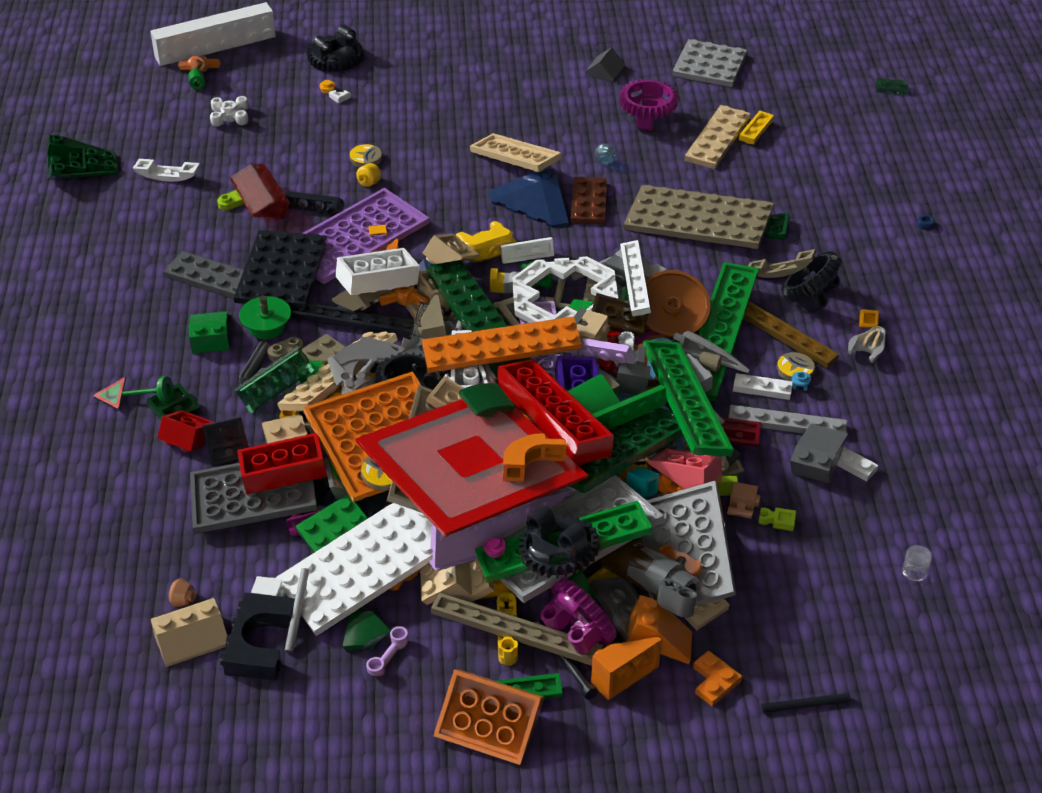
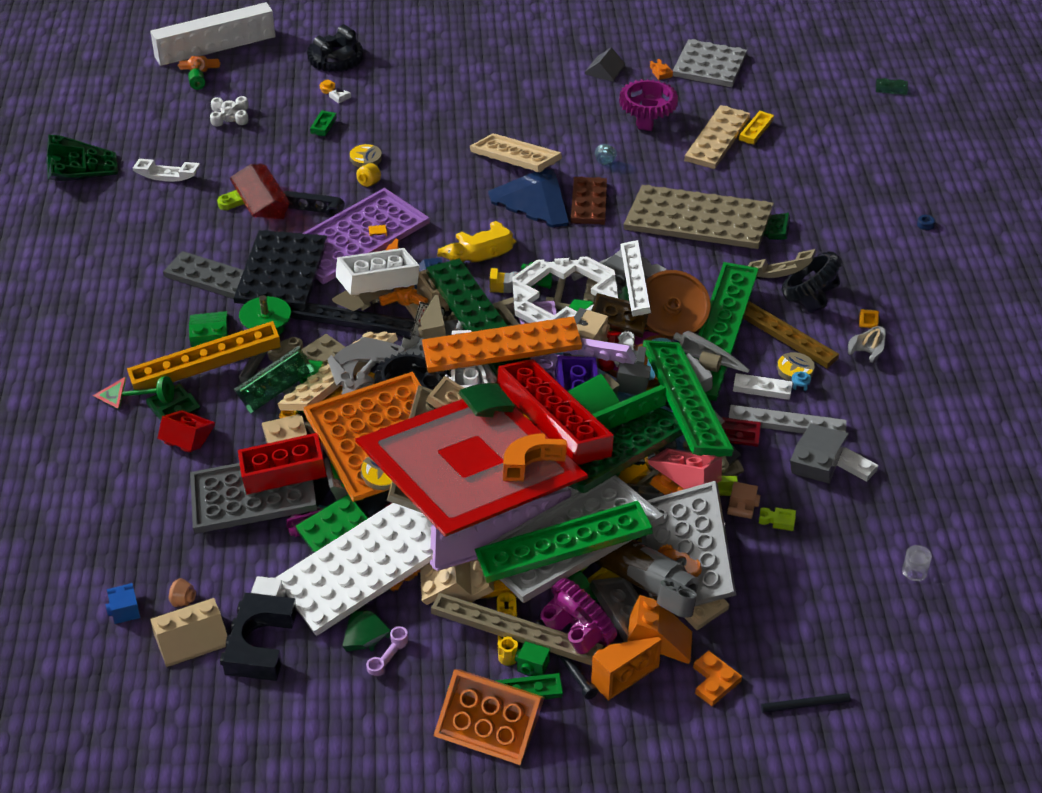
black slope [202,416,249,466] -> none
light grey bar [284,568,310,653] -> none
tan slope [423,234,480,264] -> none
dark pink plate [484,538,506,558] -> none
white plate [500,237,554,264] -> none
black piece [519,505,600,579] -> none
teal brick [626,466,659,499] -> none
none -> blue brick [105,583,140,624]
none -> light orange brick [127,321,281,390]
none -> green plate [310,110,337,136]
none -> green brick [515,641,550,676]
none -> orange plate [650,59,673,80]

